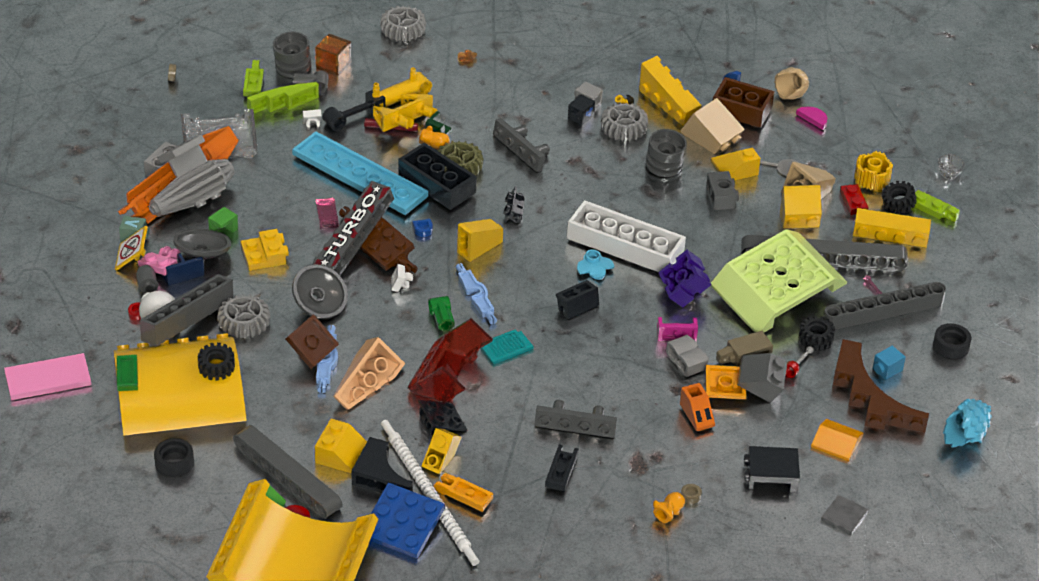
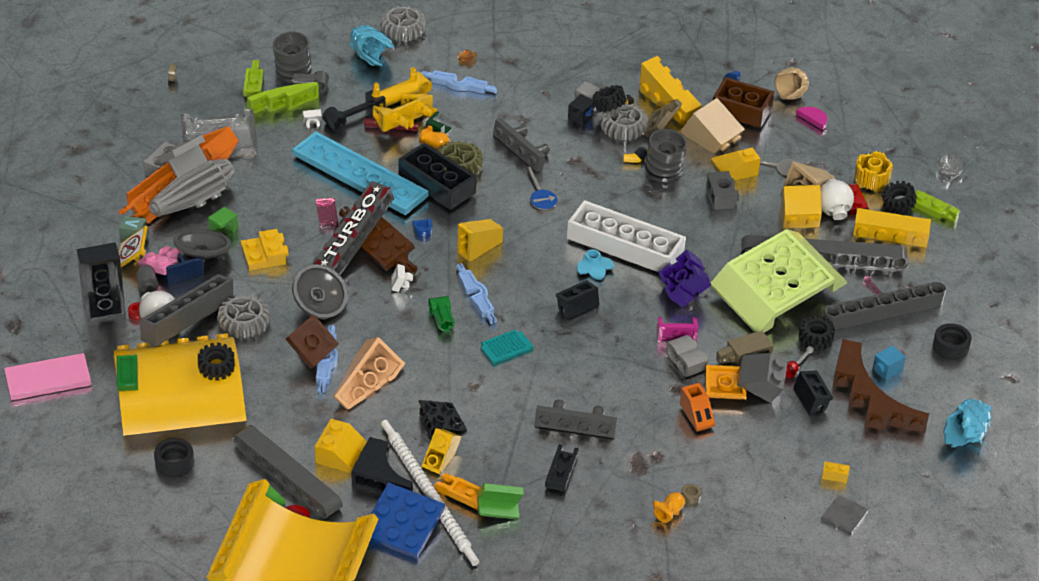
clear orange head [315,34,352,76] -> none
clear red windscreen [408,318,493,402] -> none
black hinge [503,186,525,223] -> none
black panel [744,446,800,492] -> none
light orange slope [811,419,864,461] -> none
none -> black brick [76,242,126,322]
none -> medium azure head [350,25,394,67]
none -> light blue piece [421,70,498,94]
none -> bright green panel [477,483,524,519]
none -> blue piece [528,166,558,210]
none -> black tyre [592,85,627,112]
none -> arm [623,147,647,163]
none -> dark tan wing [643,99,682,138]
none -> black hinge [793,370,833,415]
none -> white brick [821,179,854,220]
none -> yellow piece [822,461,850,483]

